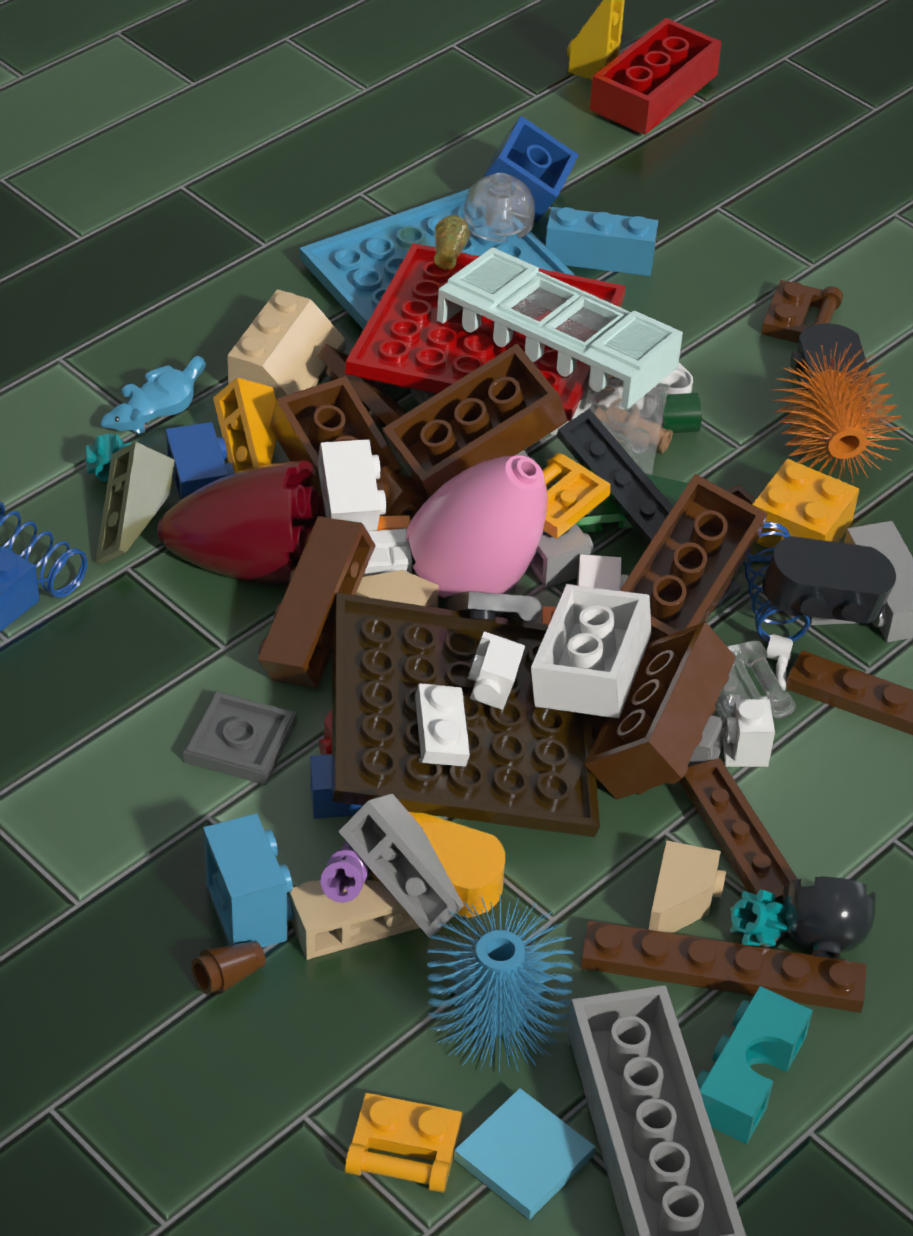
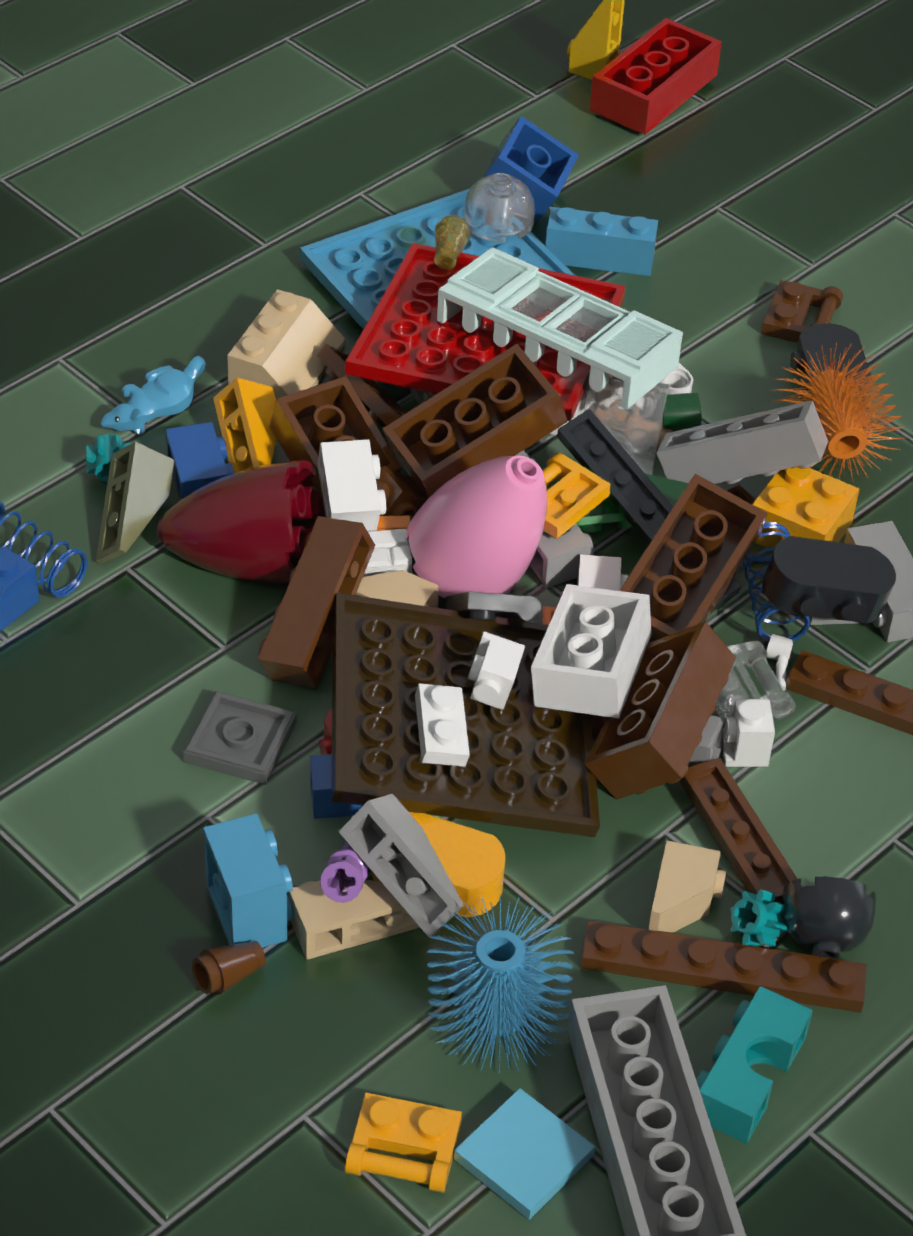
none -> light grey brick [656,400,828,484]

